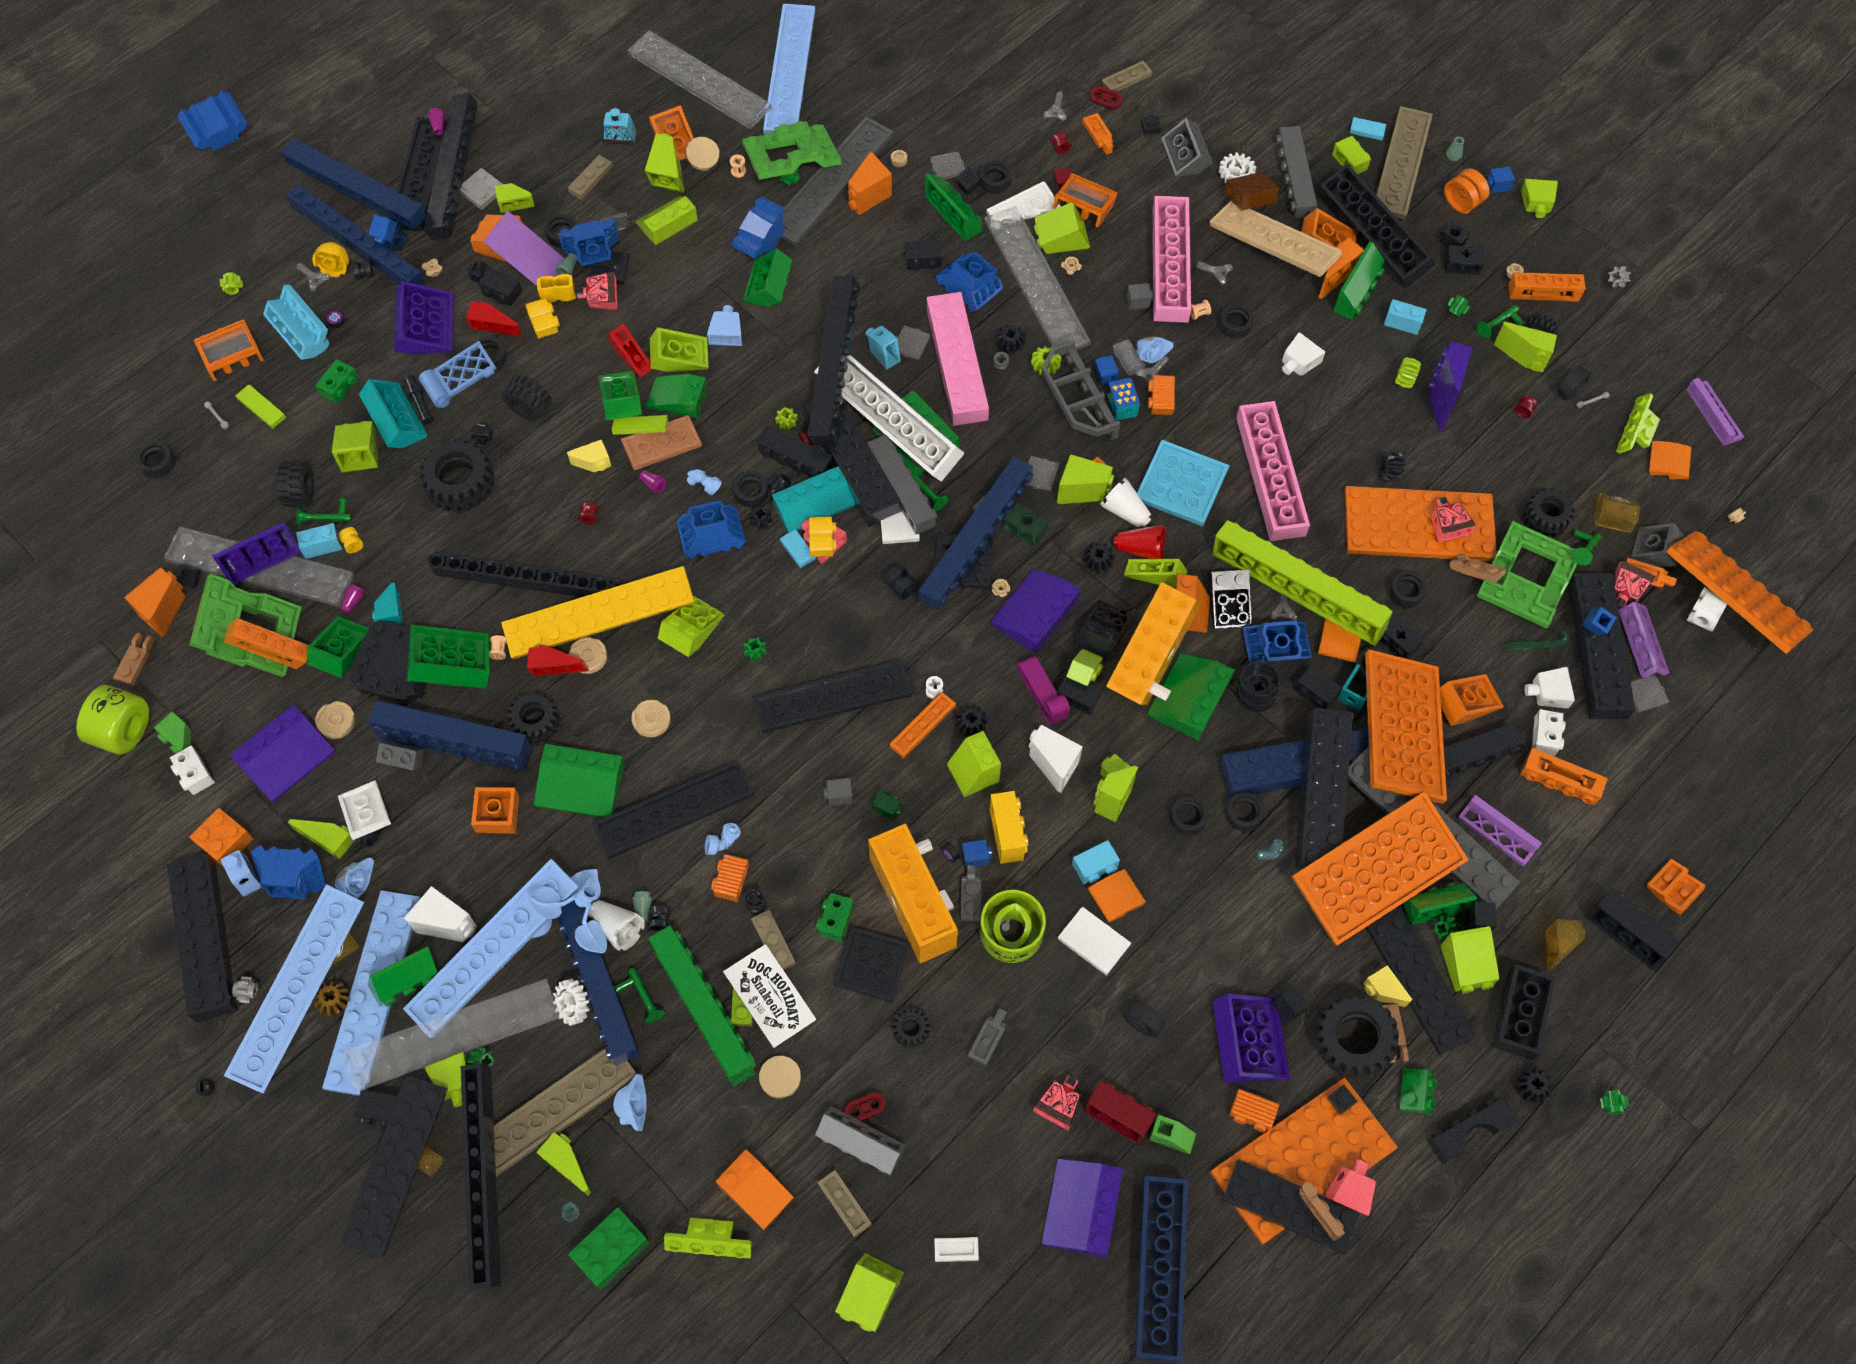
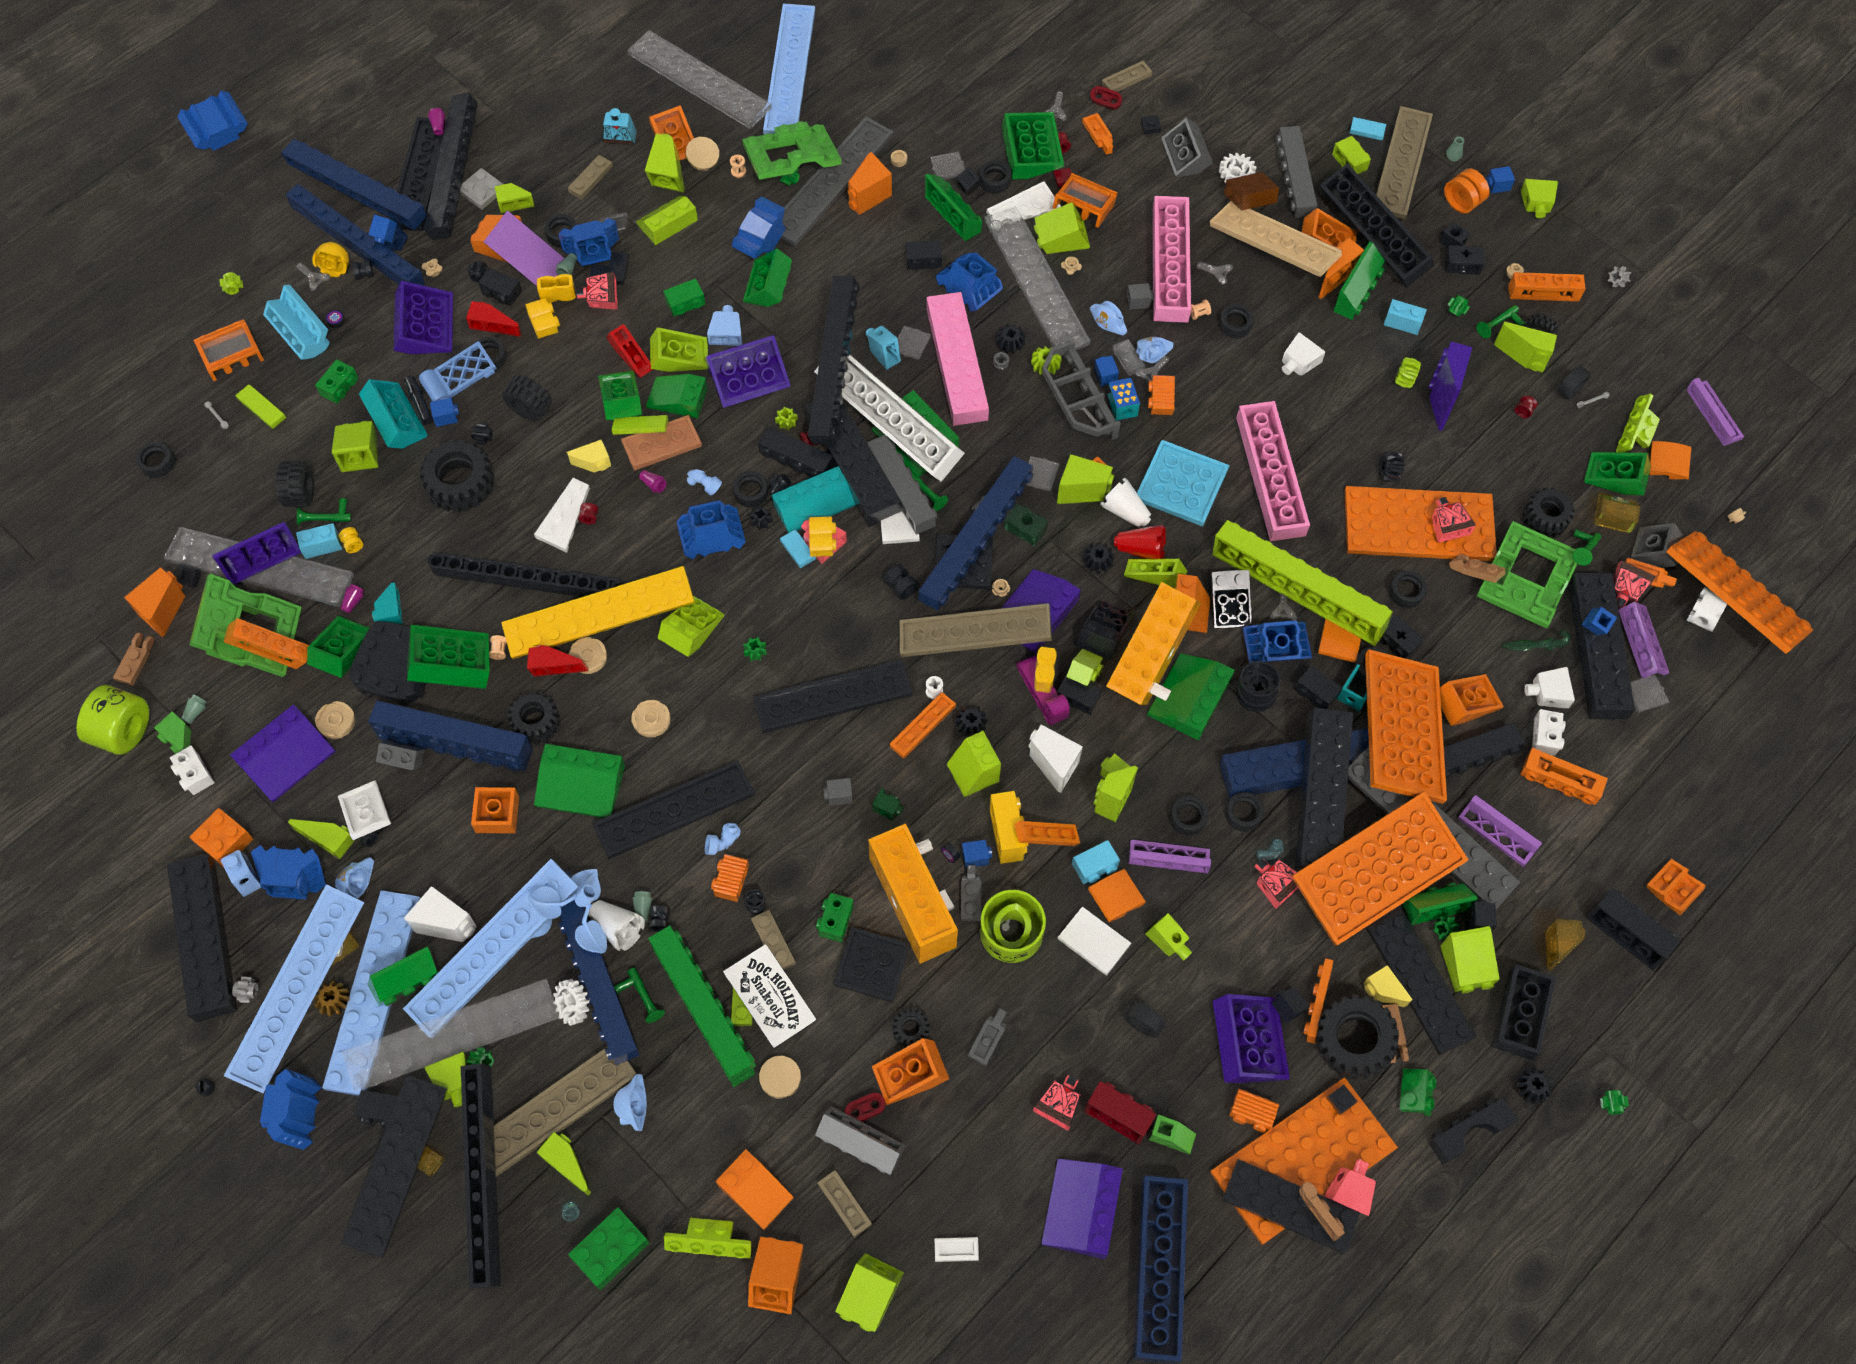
none -> sand green cone [180,694,207,724]
none -> blue slope [260,1069,322,1150]
none -> blue brick [430,398,460,427]
none -> white wing [534,478,590,553]
none -> green brick [663,279,706,317]
none -> dark purple slope [705,335,791,408]
none -> orange slope [748,1237,803,1314]
none -> orange slope [872,1038,949,1105]
none -> dark tan plate [900,603,1052,657]
none -> green slope [1002,112,1064,180]
none -> orange plate [1014,821,1080,846]
none -> yellow brick [1034,647,1056,693]
none -> light blue hat [1090,301,1127,335]
none -> medium lavender fence [1128,840,1211,873]
none -> lime torso [1145,913,1192,961]
none -> torso [1255,858,1298,909]
none -> orange plate [1304,958,1333,1044]
none -> green slope [1584,452,1651,495]

